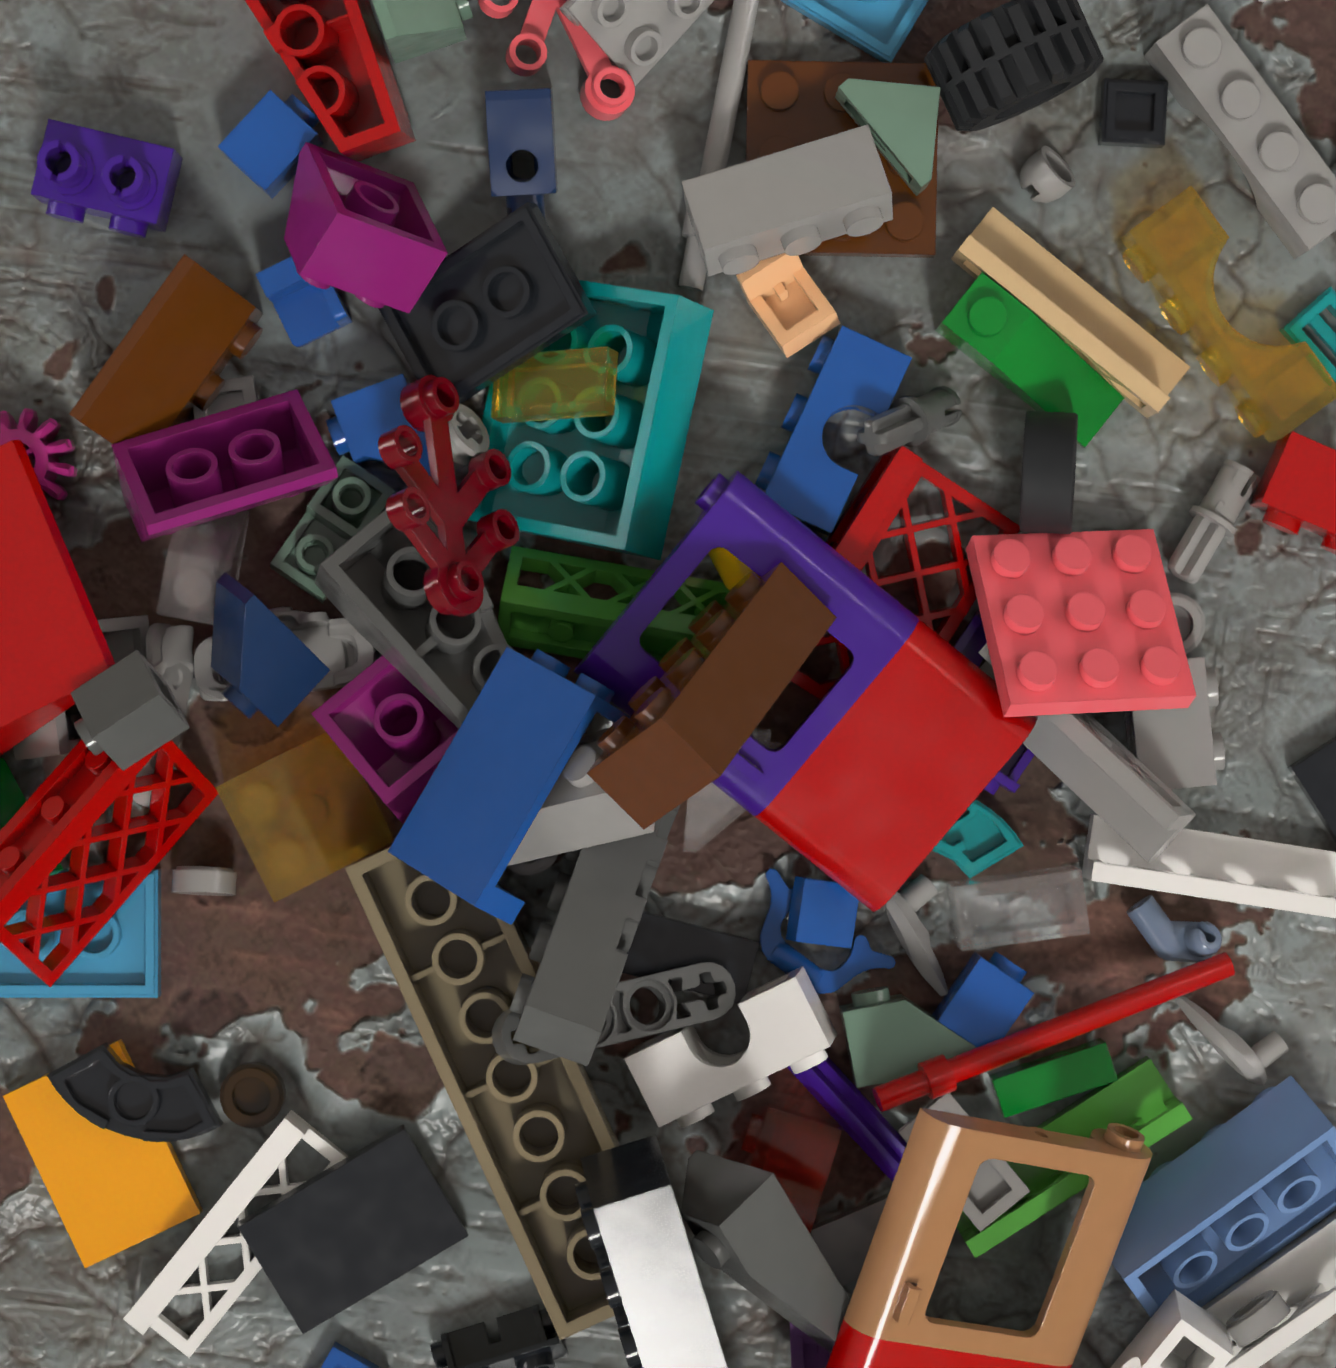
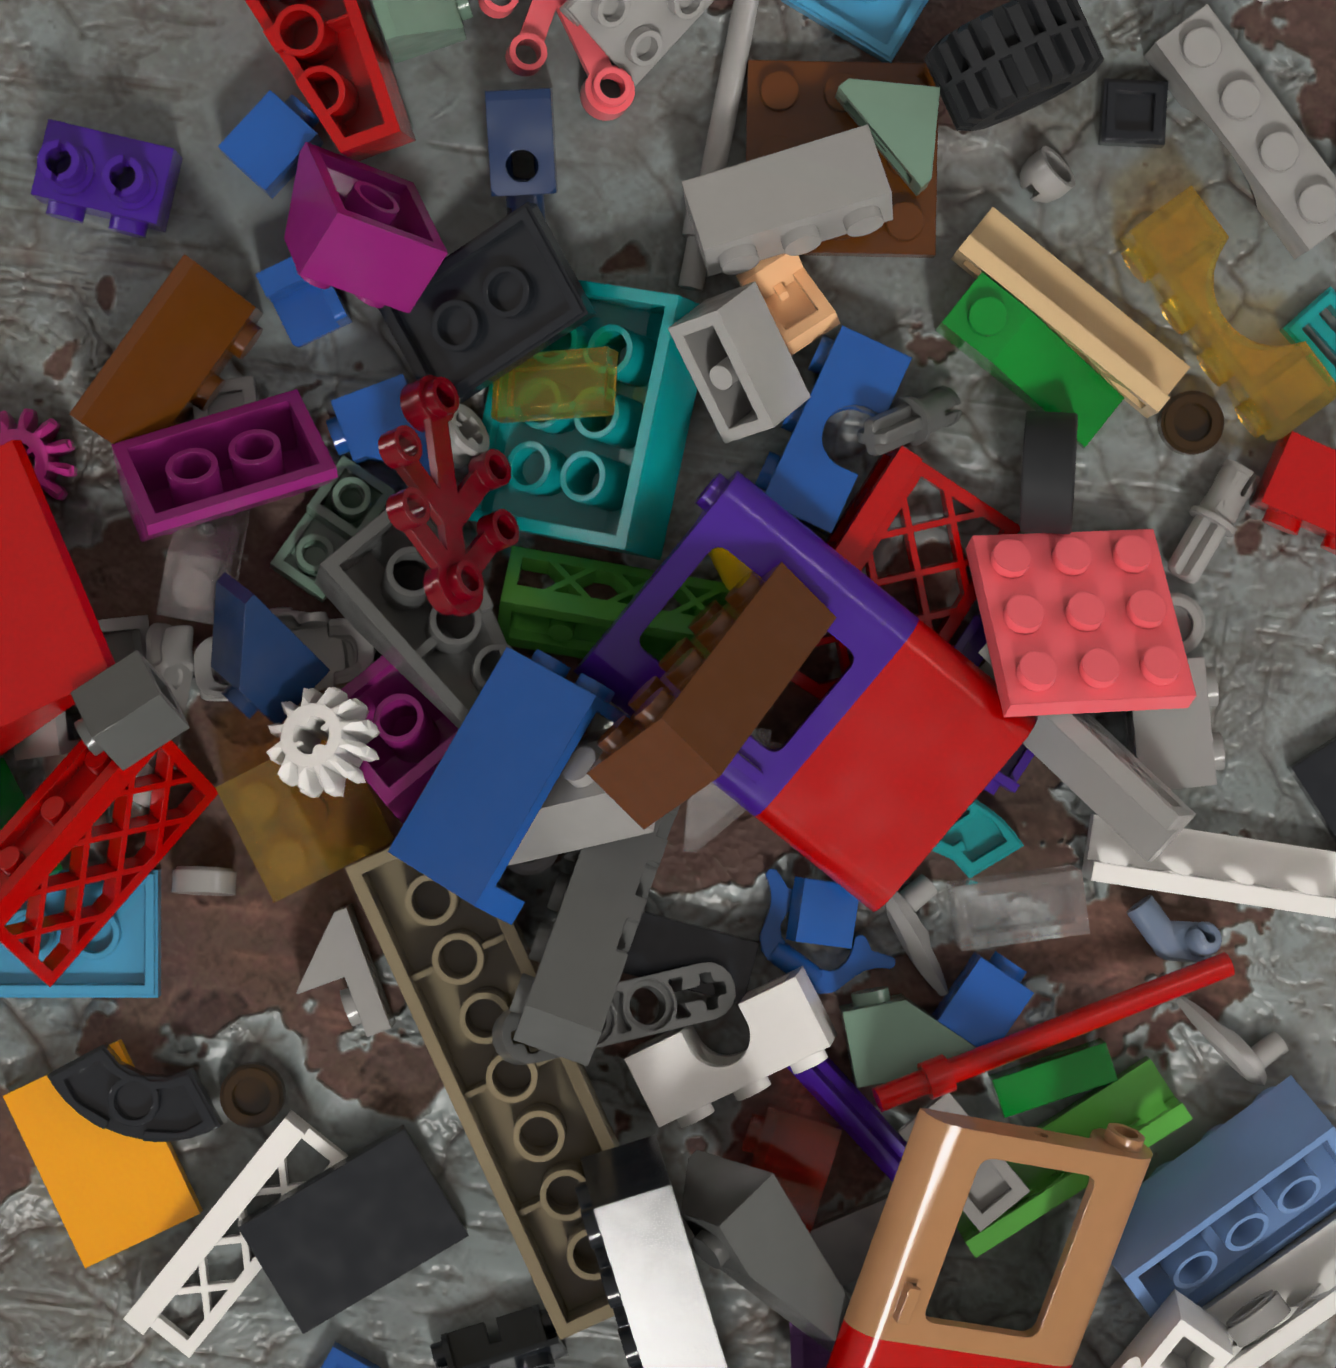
none -> white gear [266,687,380,798]
none -> light grey slope [296,903,396,1037]
none -> light grey brick [668,282,811,444]
none -> dark brown tile [1157,391,1224,455]

